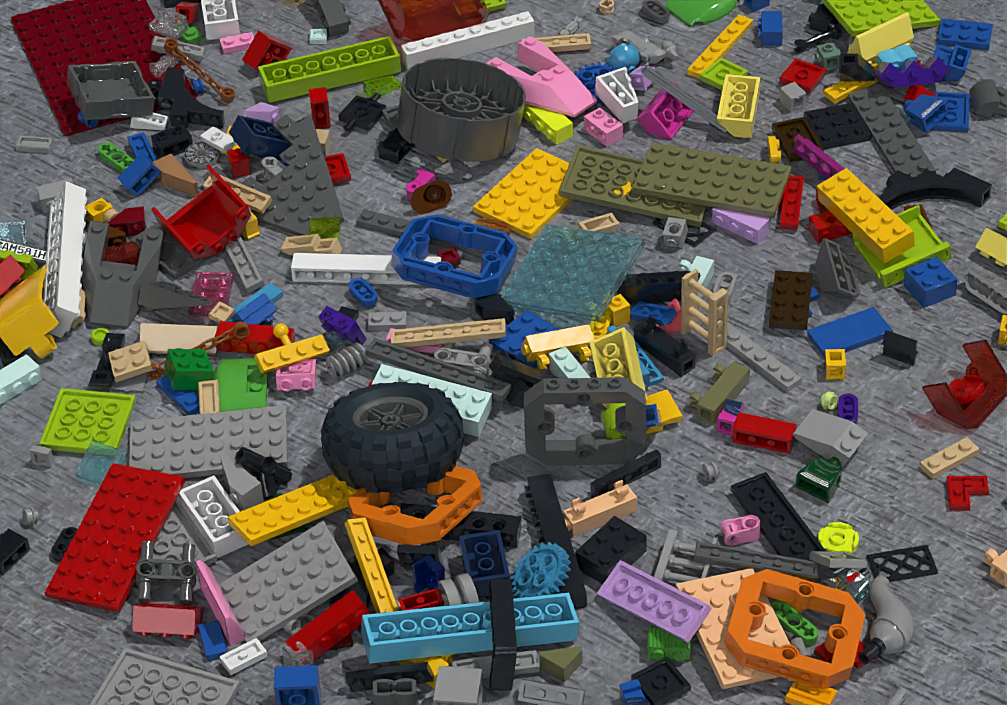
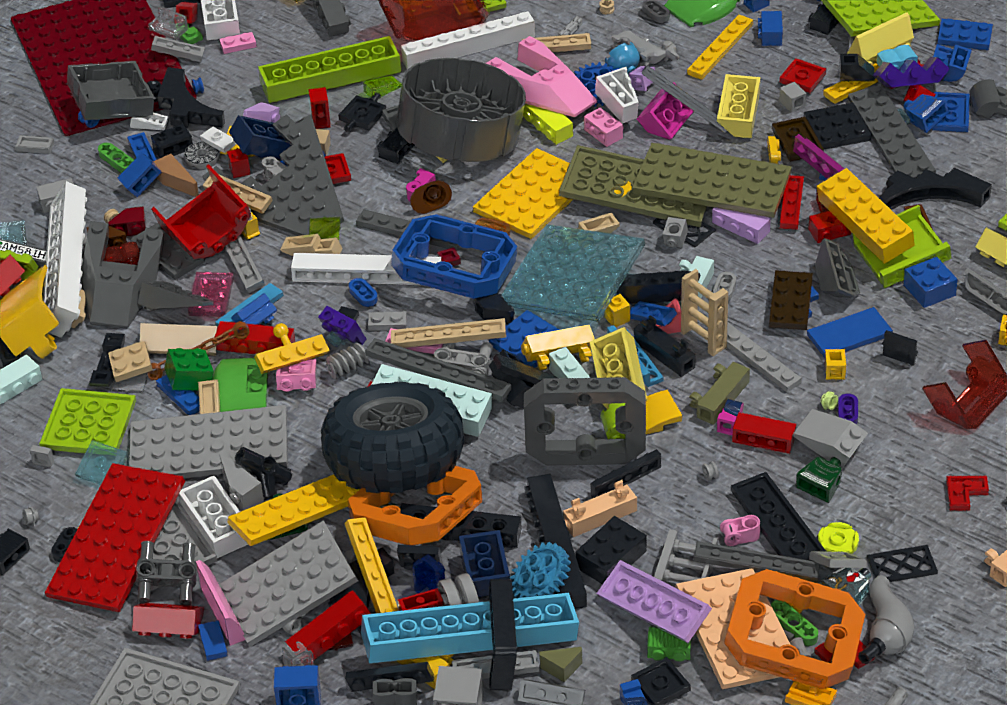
yellow brick [85,198,113,224] -> none
lime tile [91,328,109,346] -> none
clear piece [149,54,180,77] -> none
dark orange piece [164,38,235,103] -> none
tan tile [208,301,235,323] -> none
white plate [220,638,268,675] -> none
red brick [242,30,292,70] -> none
light aqua tile [309,29,327,44] -> none
yellow plate [590,312,611,339] -> none
blue leg [646,404,662,428] -> none
lime plate [700,57,748,90] -> none
black piece [794,22,841,54] -> none
sand green brick [815,43,841,71] -> none
tan plate [920,437,980,479] -> none
red tile [945,375,984,404] -> none

